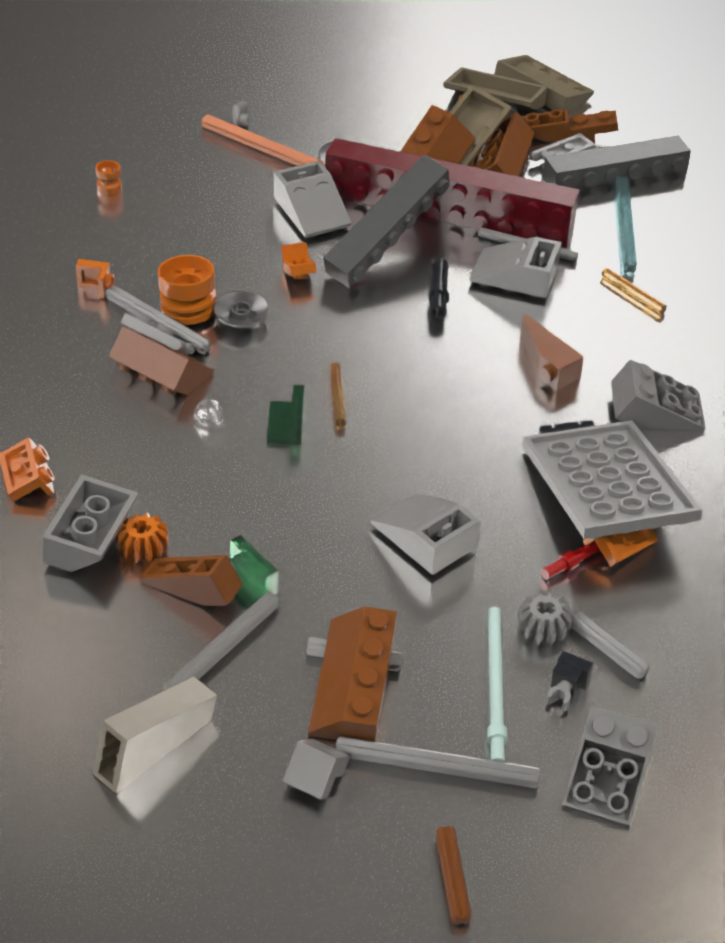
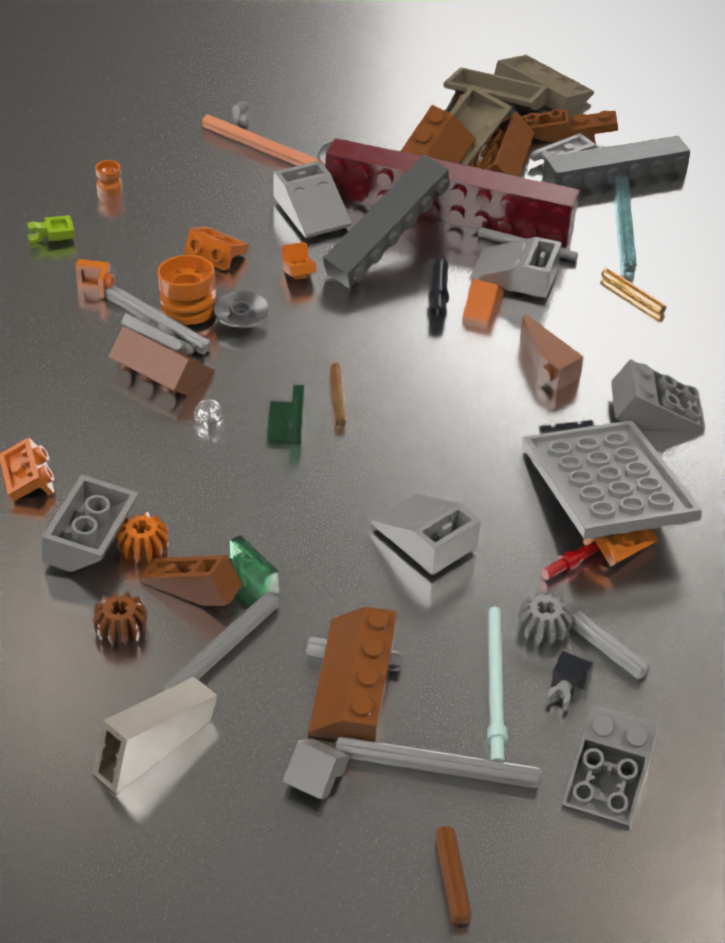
none -> lime plate [27,215,75,244]
none -> dark orange gear [92,592,148,646]
none -> orange bracket [184,226,249,271]
none -> orange slope [462,279,504,326]

